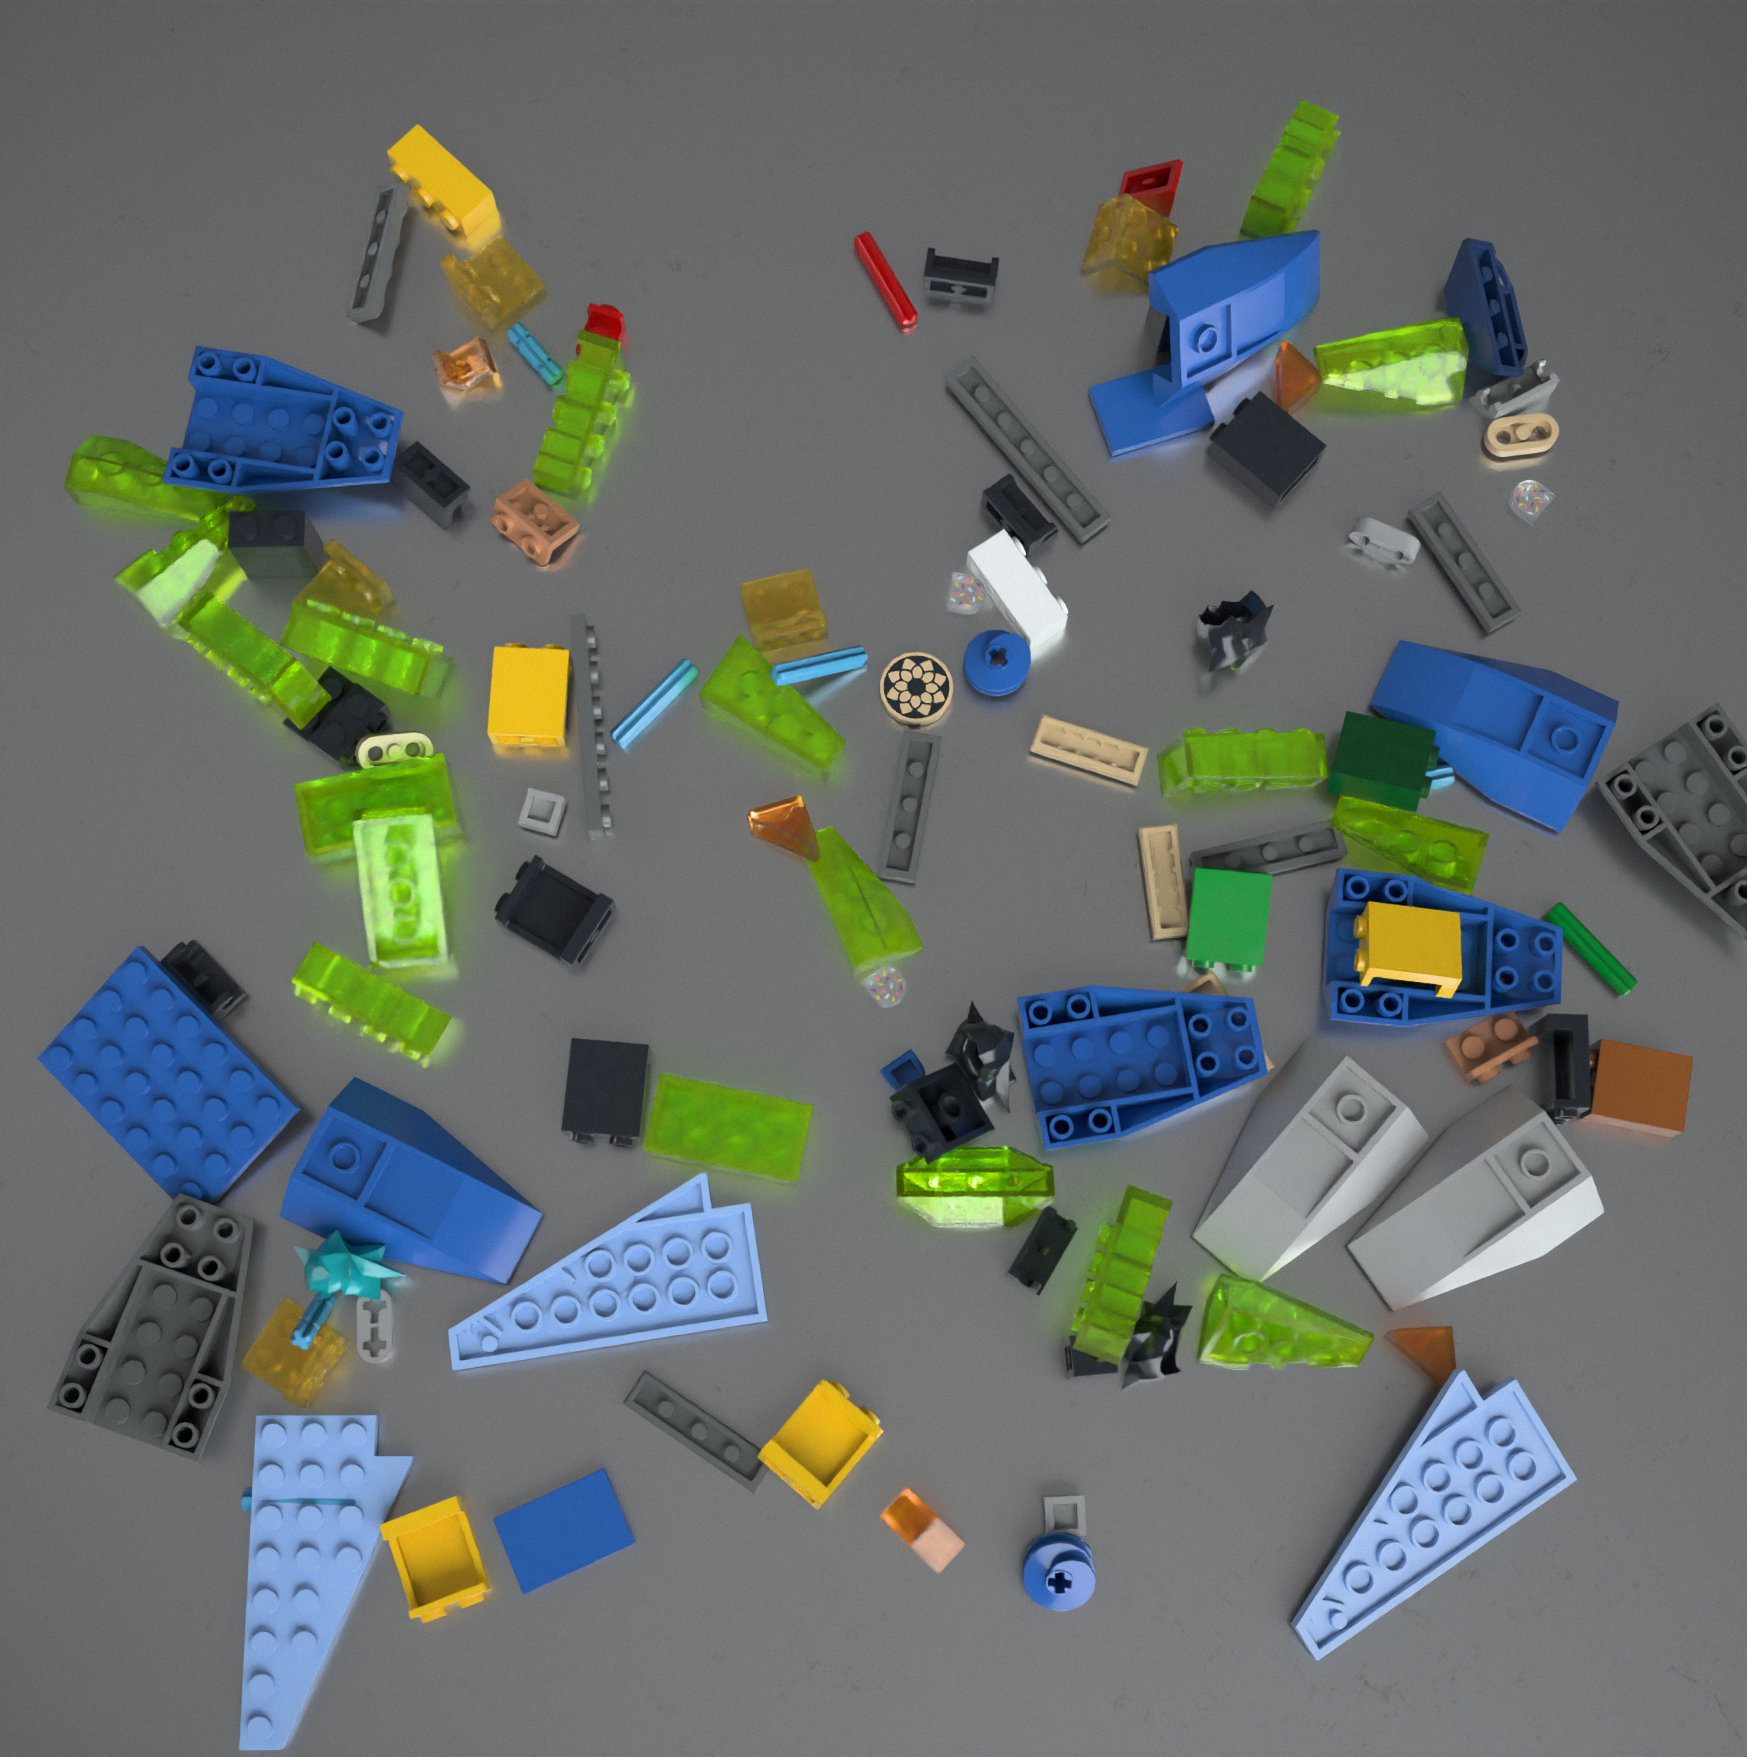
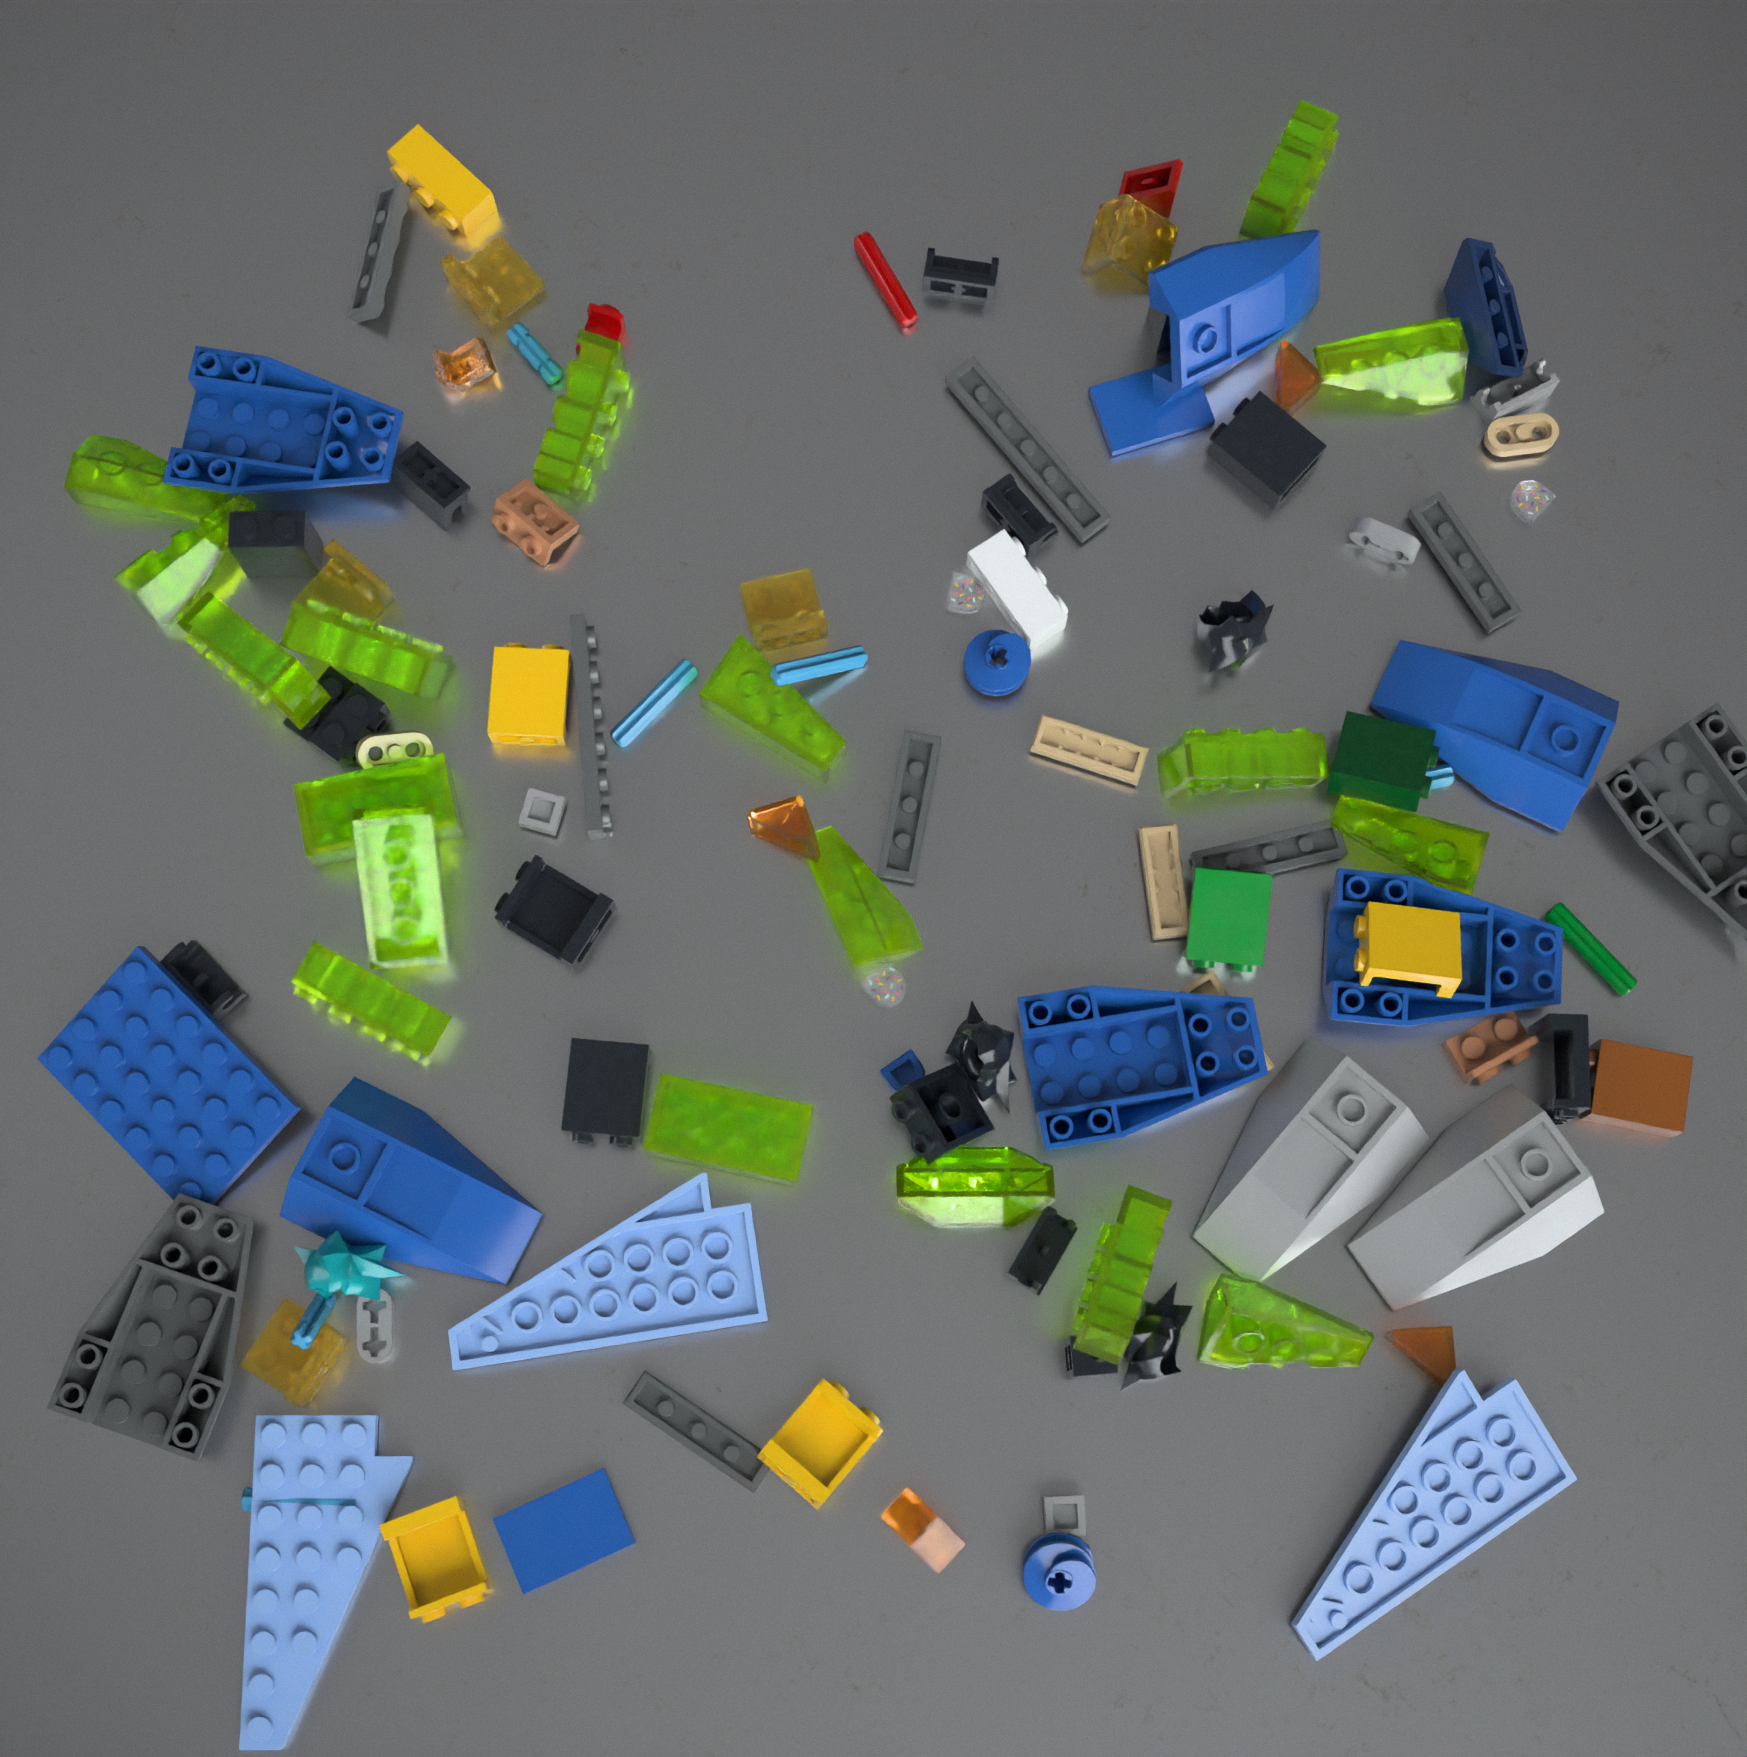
tile [879,652,954,726] -> none

